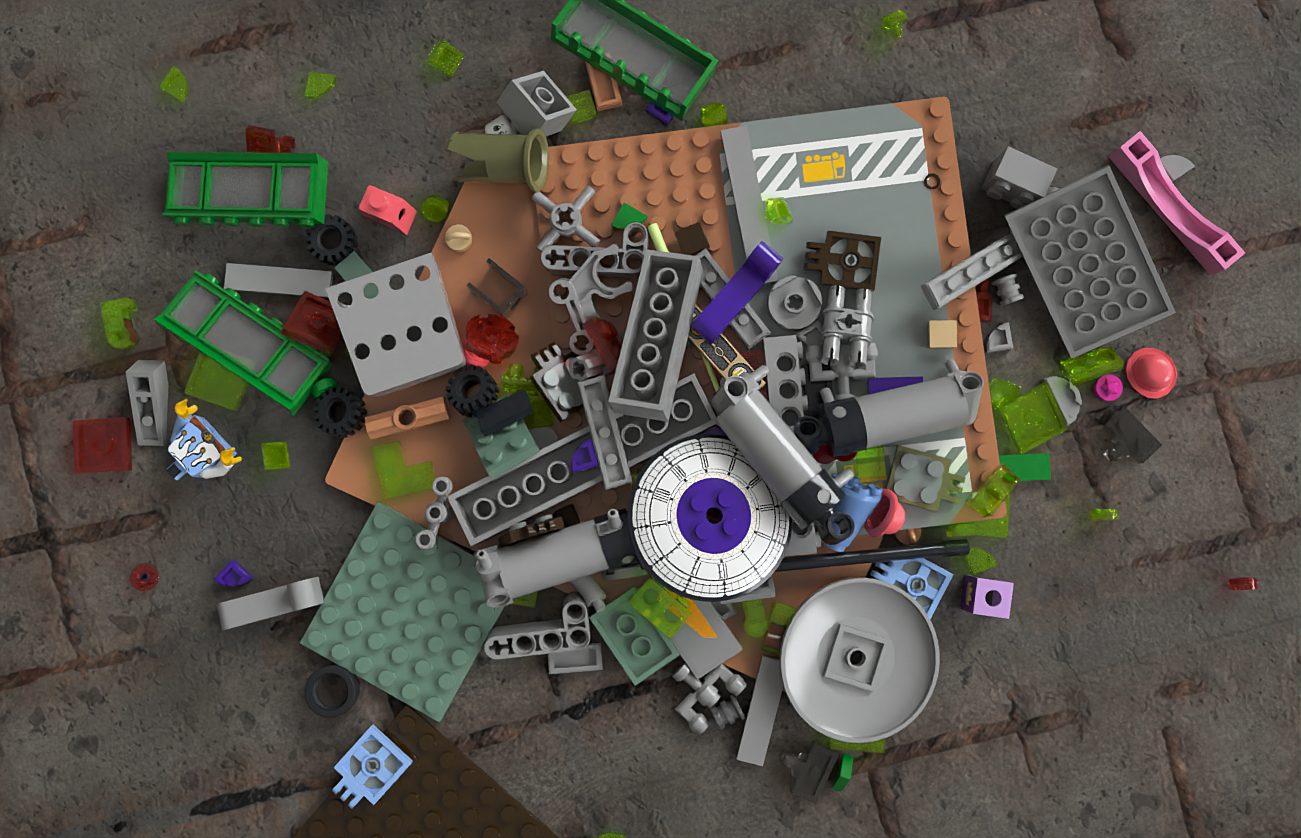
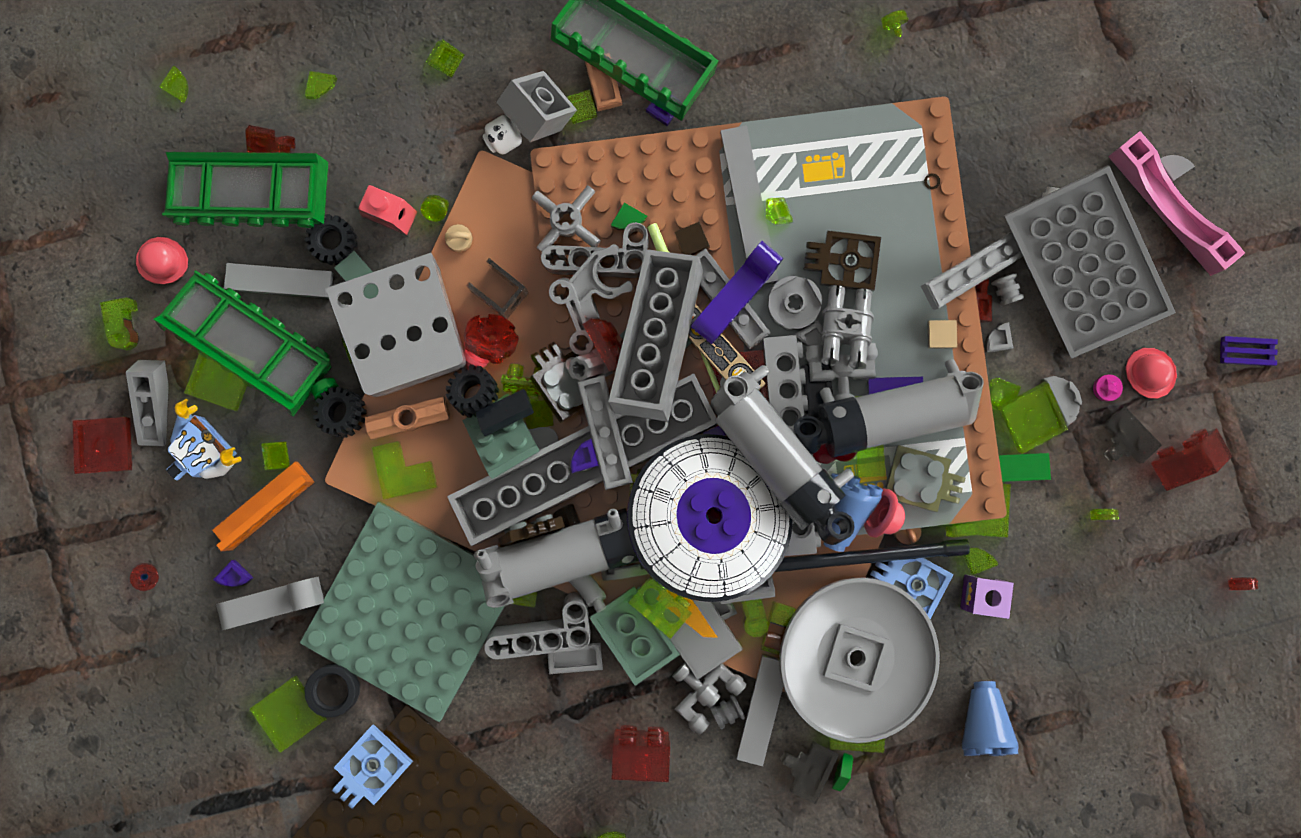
clear red plate [281,291,343,356] -> none
light grey piece [415,476,454,550] -> none
olive piece [448,128,549,191] -> none
clear neon green tile [700,102,728,127] -> none
clear neon green leg [966,463,1020,518] -> none
light grey brick [981,146,1057,209] -> none
clear neon green plate [1061,345,1124,386] -> none
none -> coral hat [136,237,188,285]
none -> orange fence [212,462,314,551]
none -> clear neon green tile [250,676,327,753]
none -> clear red brick [611,725,670,782]
none -> medium blue cone [962,681,1019,756]
none -> clear red brick [1151,428,1232,491]
none -> dark purple tile [1220,336,1278,366]

